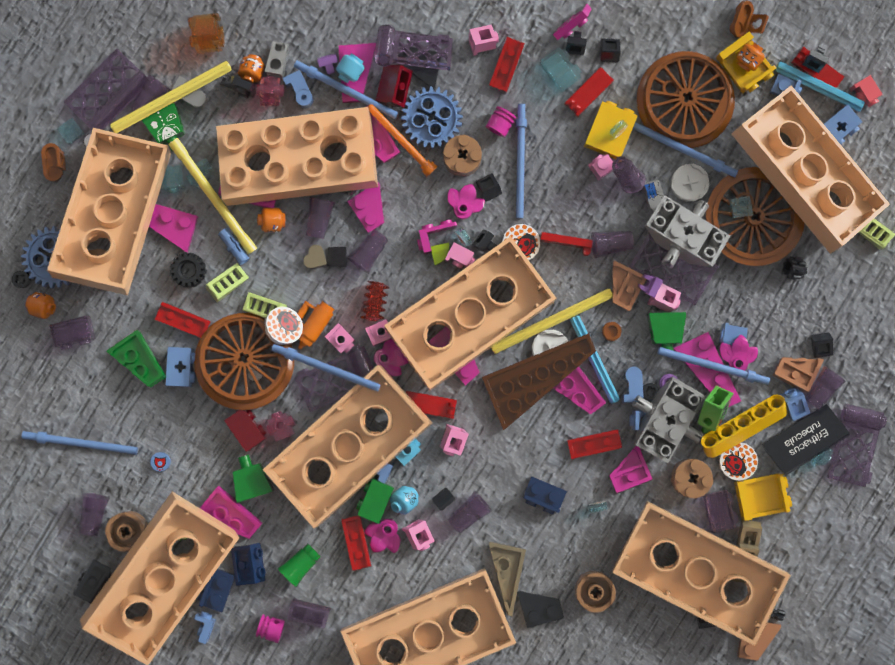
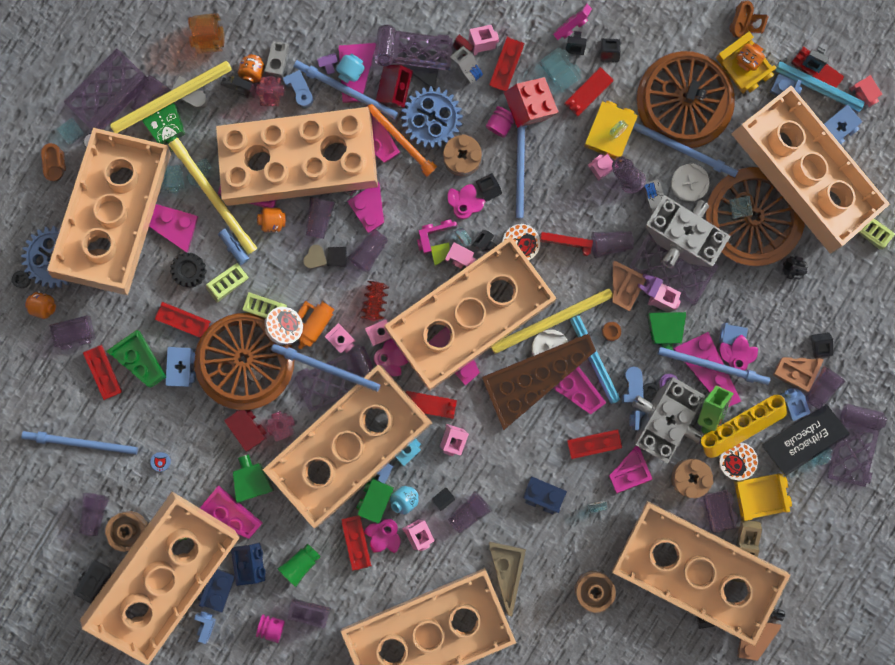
black wing [517,590,564,628] -> none
none -> red hinge [83,345,122,400]
none -> light grey leg [450,46,483,84]
none -> dark red tile [453,34,474,56]
none -> brick [503,77,559,128]
none -> black tile [684,80,707,104]

